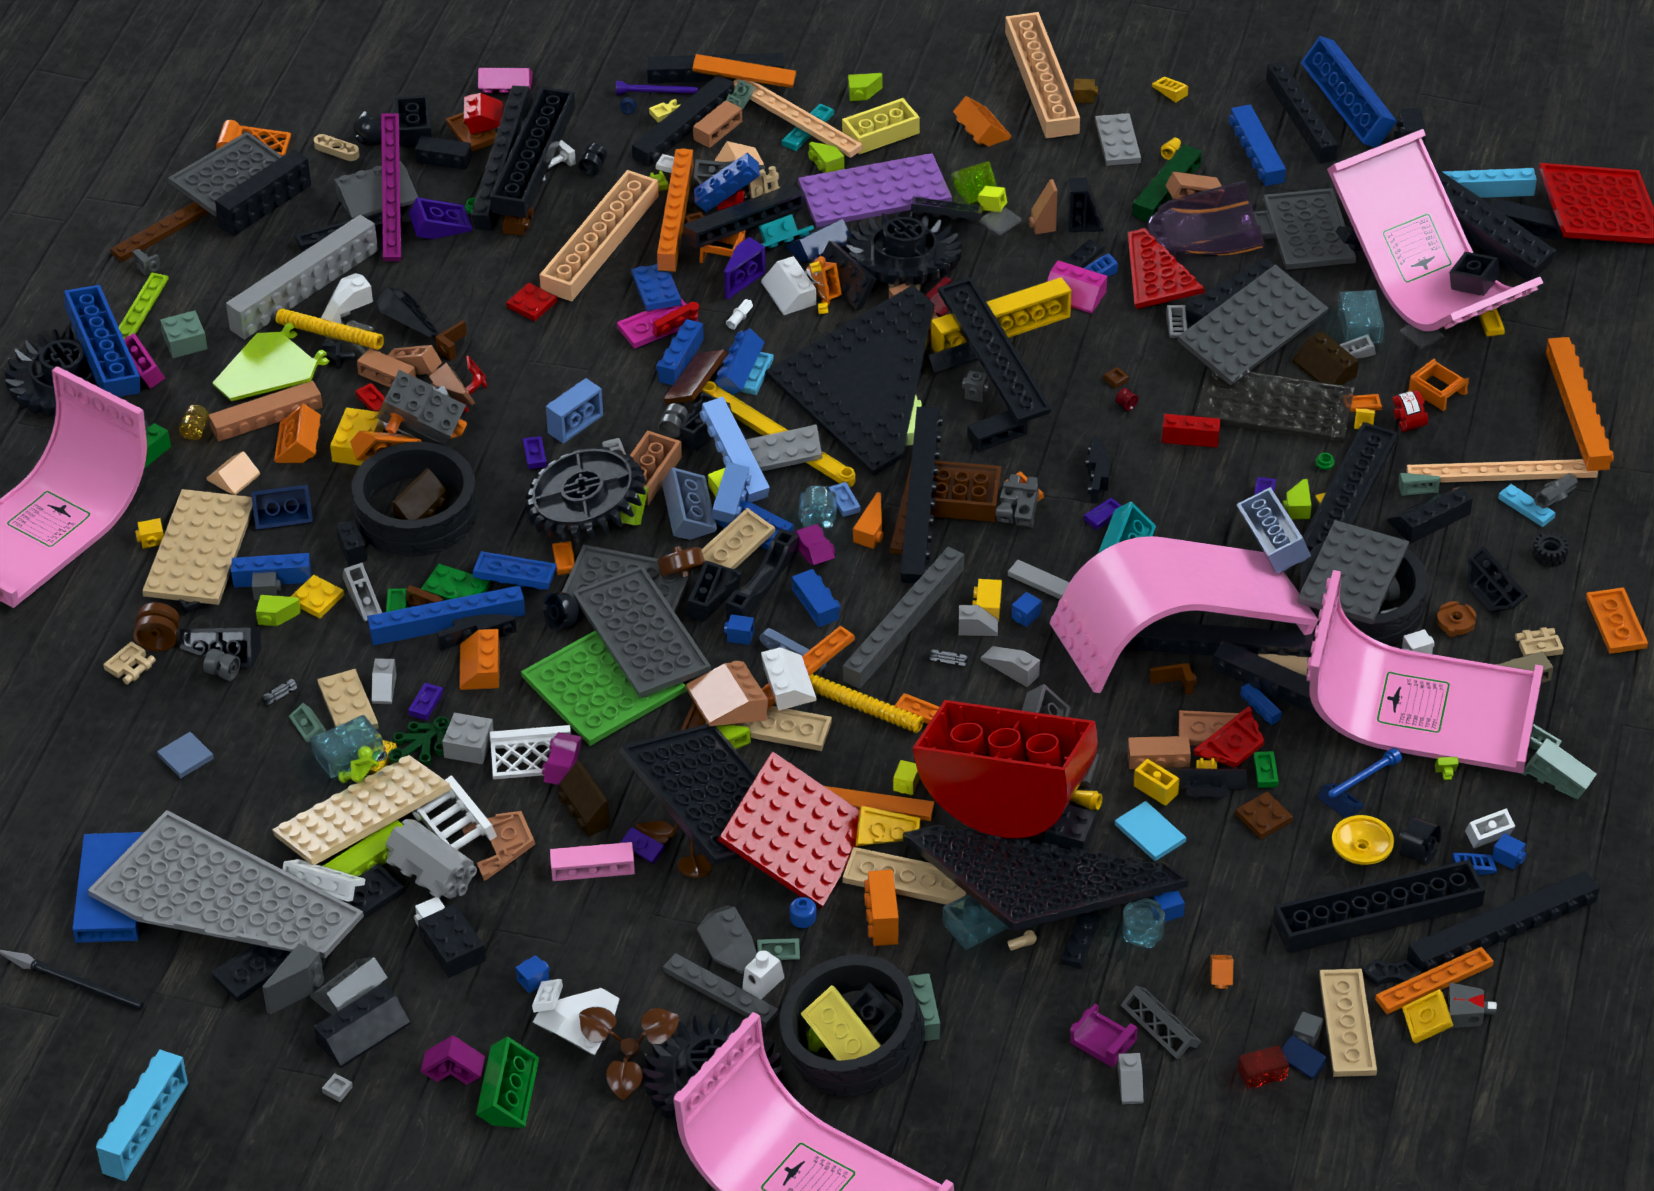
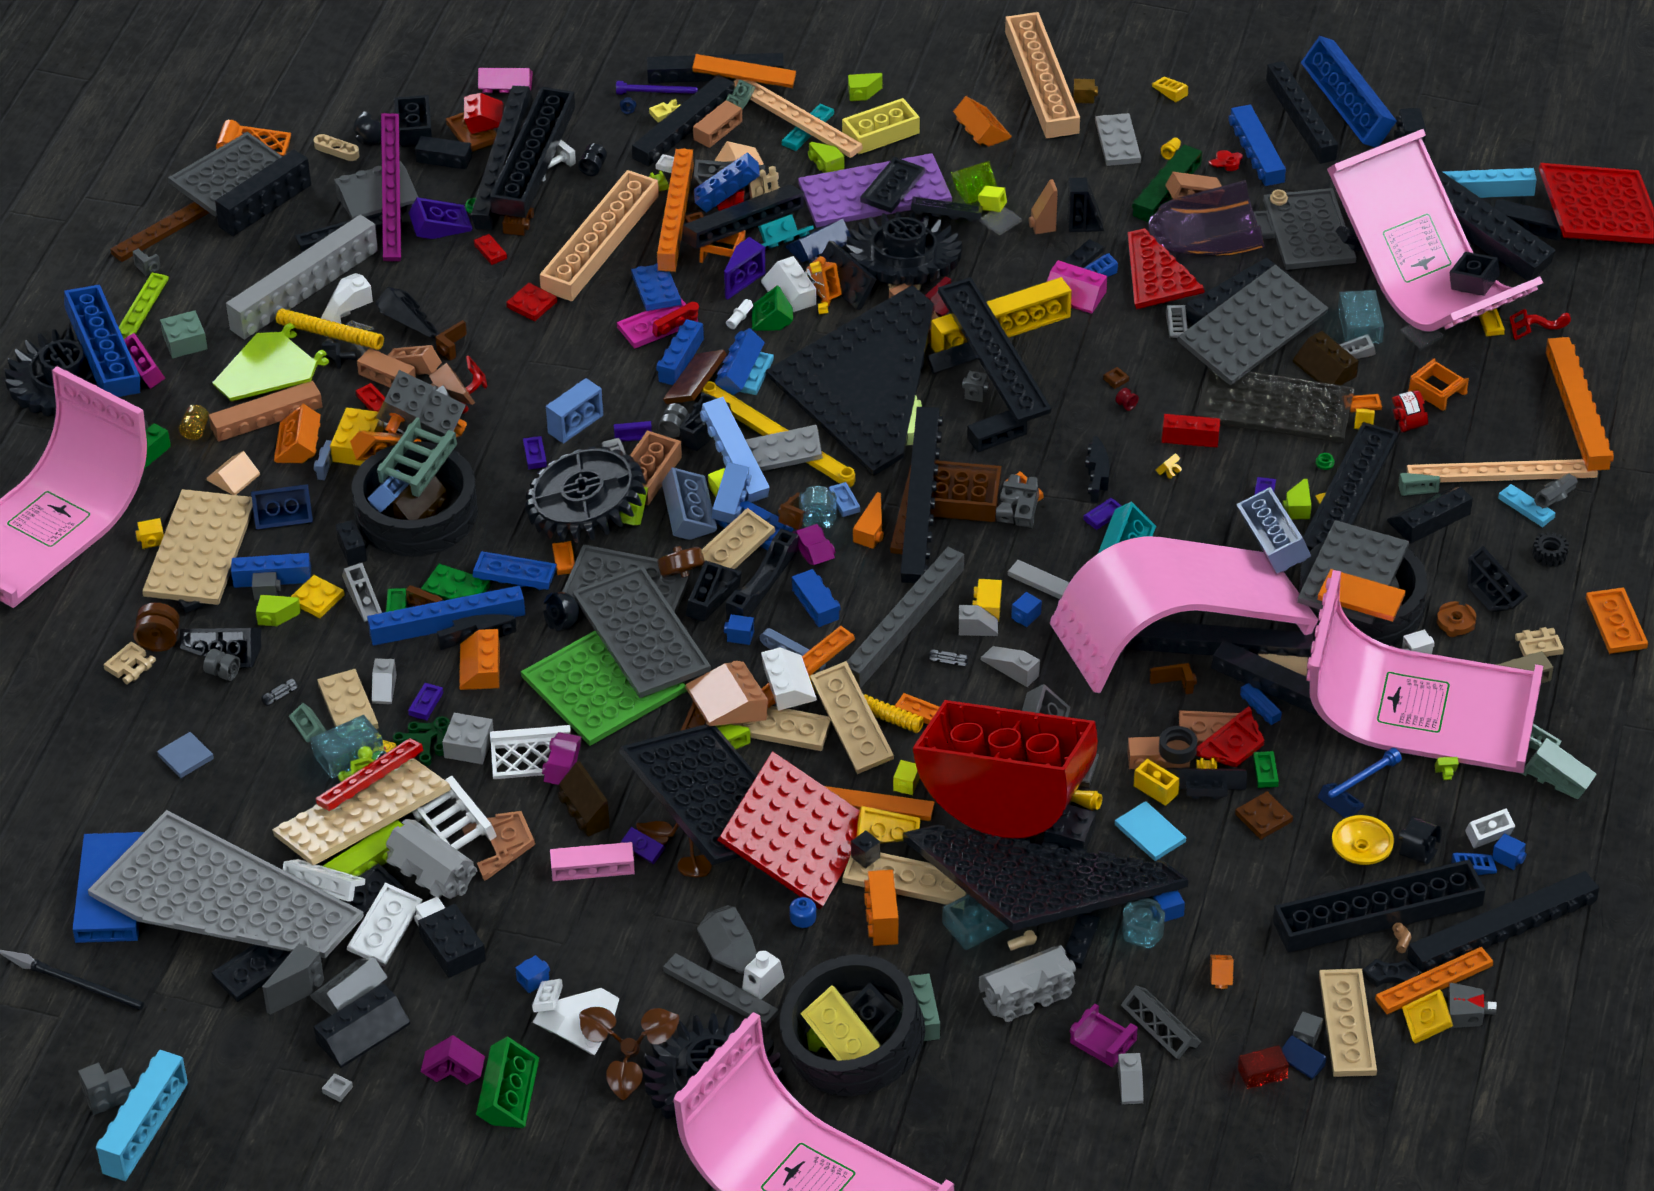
sand green slope [757,938,800,960] -> none
none -> dark grey brick [78,1062,132,1115]
none -> sand blue plate [314,440,332,480]
none -> red plate [315,738,424,811]
none -> white tile [347,883,422,967]
none -> medium blue brick [367,469,409,513]
none -> sand green fence [377,417,457,497]
none -> red plate [474,234,507,265]
none -> dark purple tile [614,421,652,442]
none -> green slope [752,285,793,331]
none -> reddish brown bracket [778,492,805,530]
none -> tan plate [810,661,894,774]
none -> black brick [851,831,880,869]
none -> black plate [860,157,925,213]
none -> light grey brick [979,945,1076,1022]
none -> yellow tile [1156,453,1182,479]
none -> black tyre [1159,726,1197,764]
none -> red plate [1208,150,1243,171]
none -> tan plate [1270,190,1288,206]
none -> orange tile [1317,569,1405,622]
none -> medium nougat arm [1392,923,1411,953]
none -> red piece [1510,309,1571,340]

